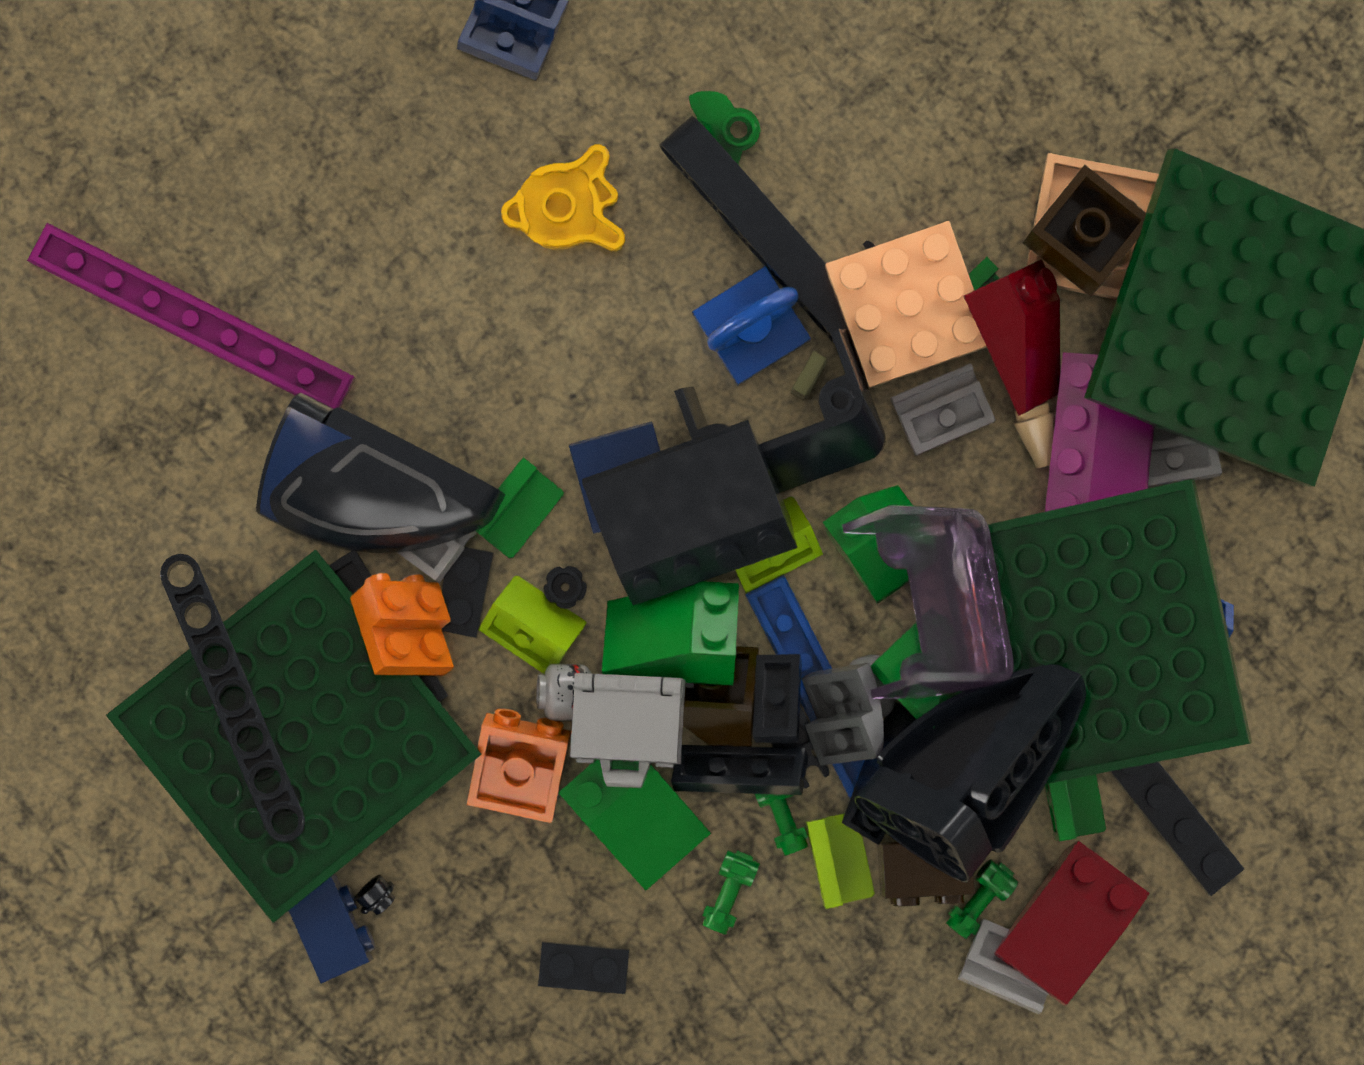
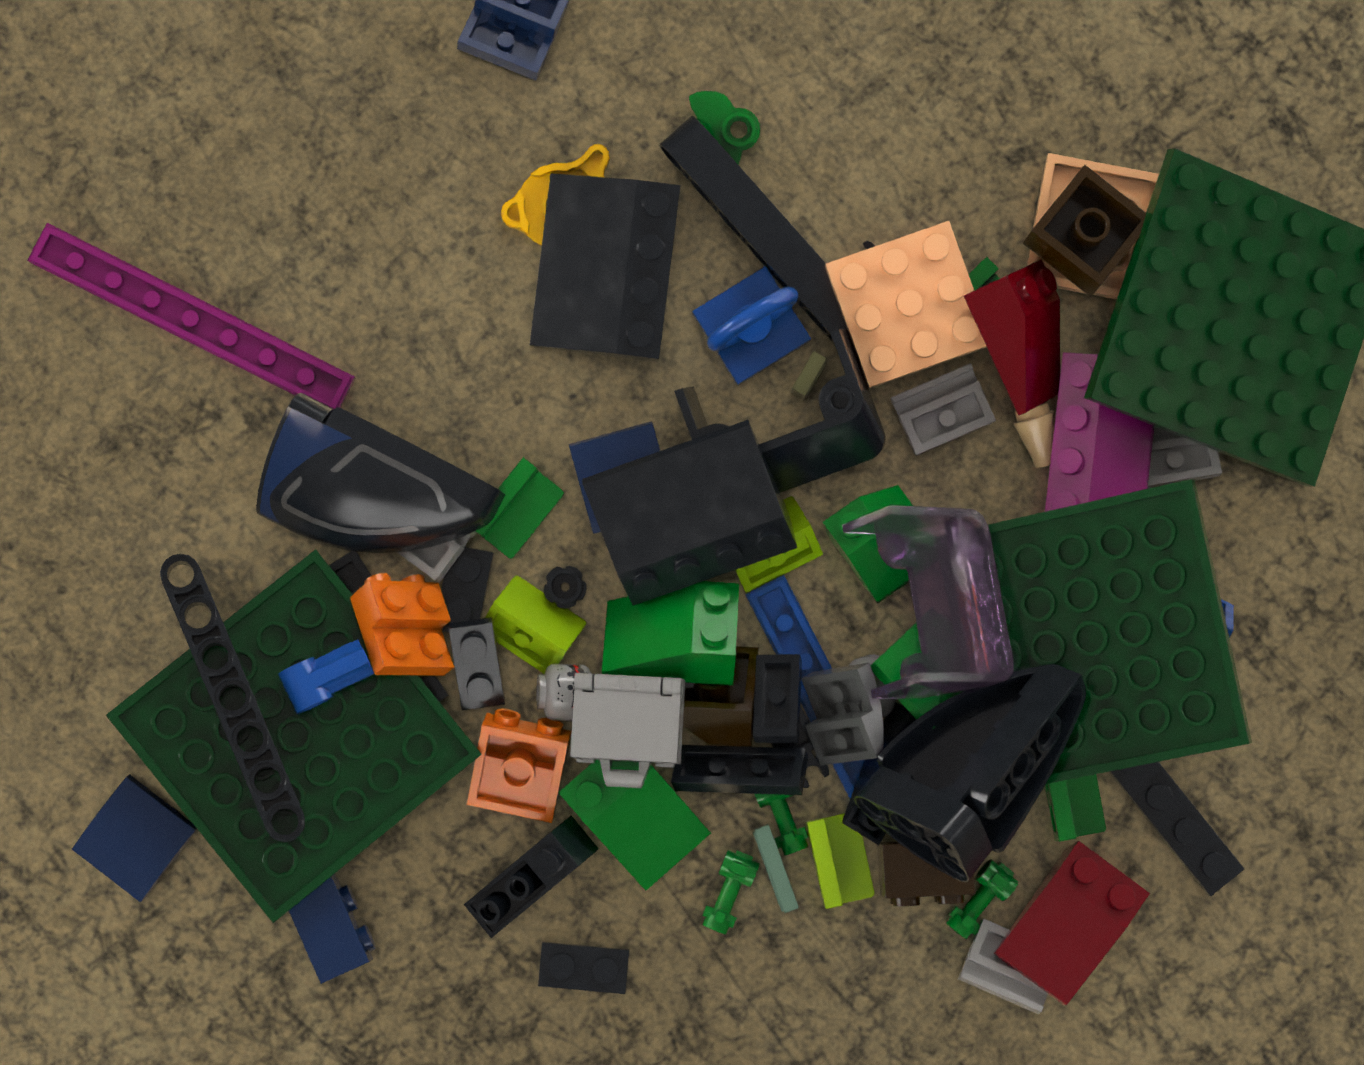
black plate [355,875,395,915] -> none
none -> dark blue slope [72,774,197,902]
none -> blue piece [278,639,374,714]
none -> black plate [449,617,505,711]
none -> black slope [464,815,599,938]
none -> black slope [530,173,681,361]
none -> sand green tile [753,824,799,913]

